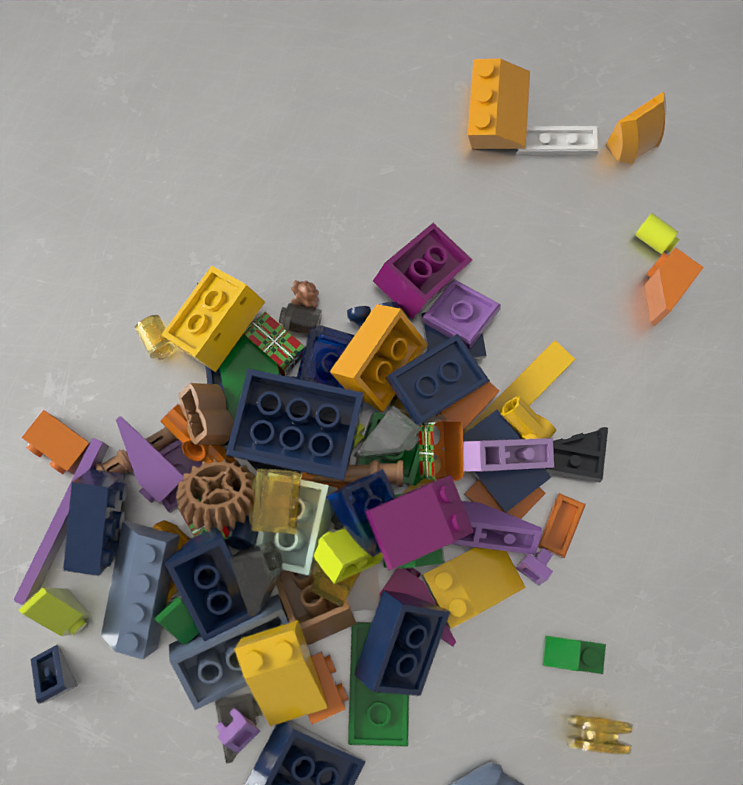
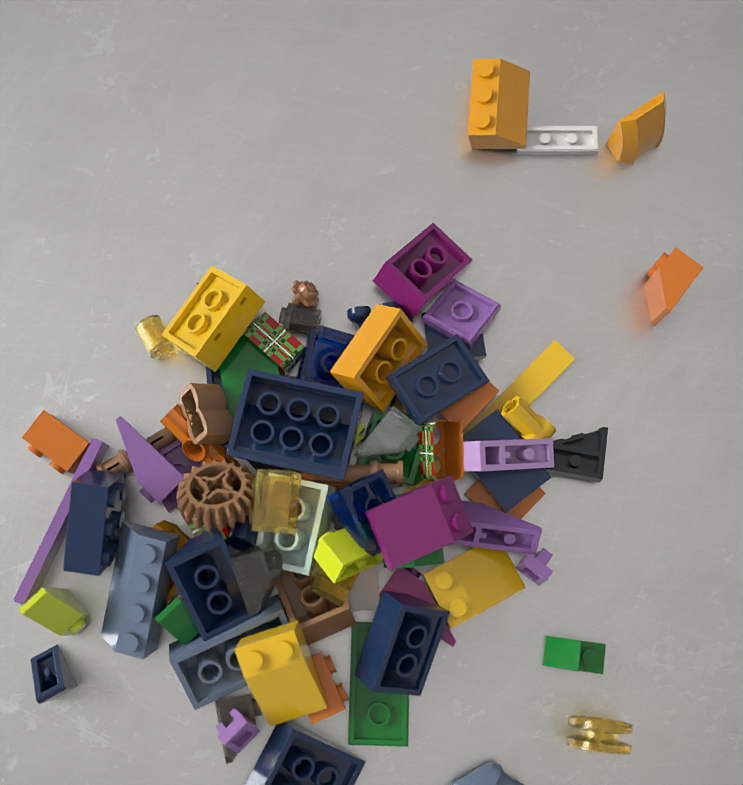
orange tile [538,493,586,558] -> none
neon yellow brick [635,212,680,254] -> none

